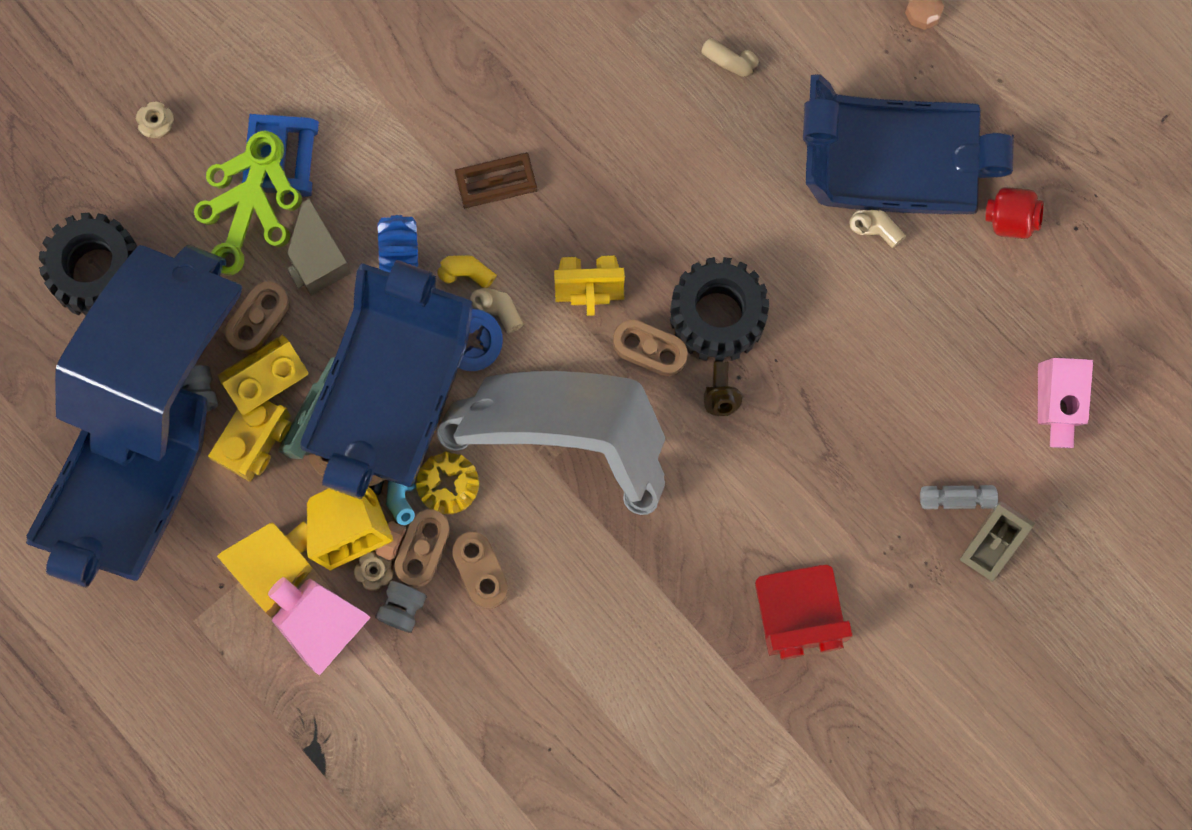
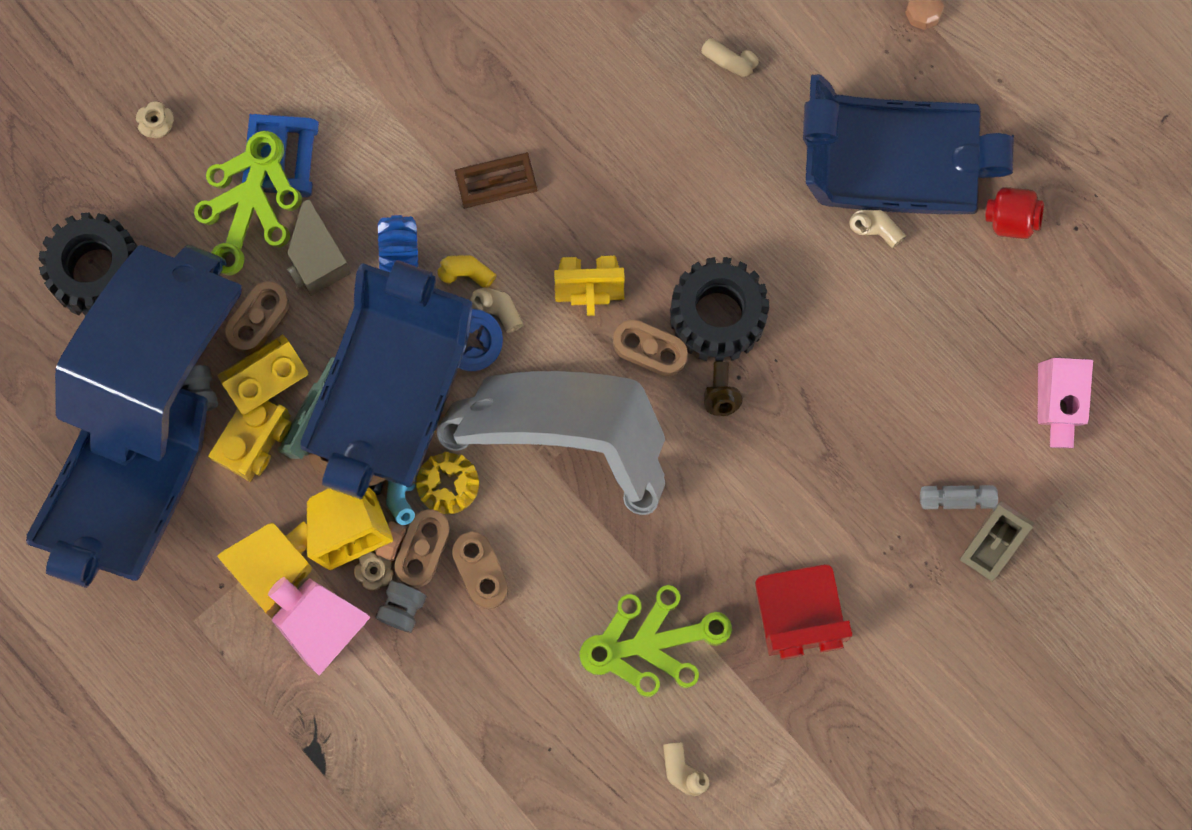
none -> lime plant [580,585,732,697]
none -> tan arm [663,743,709,796]

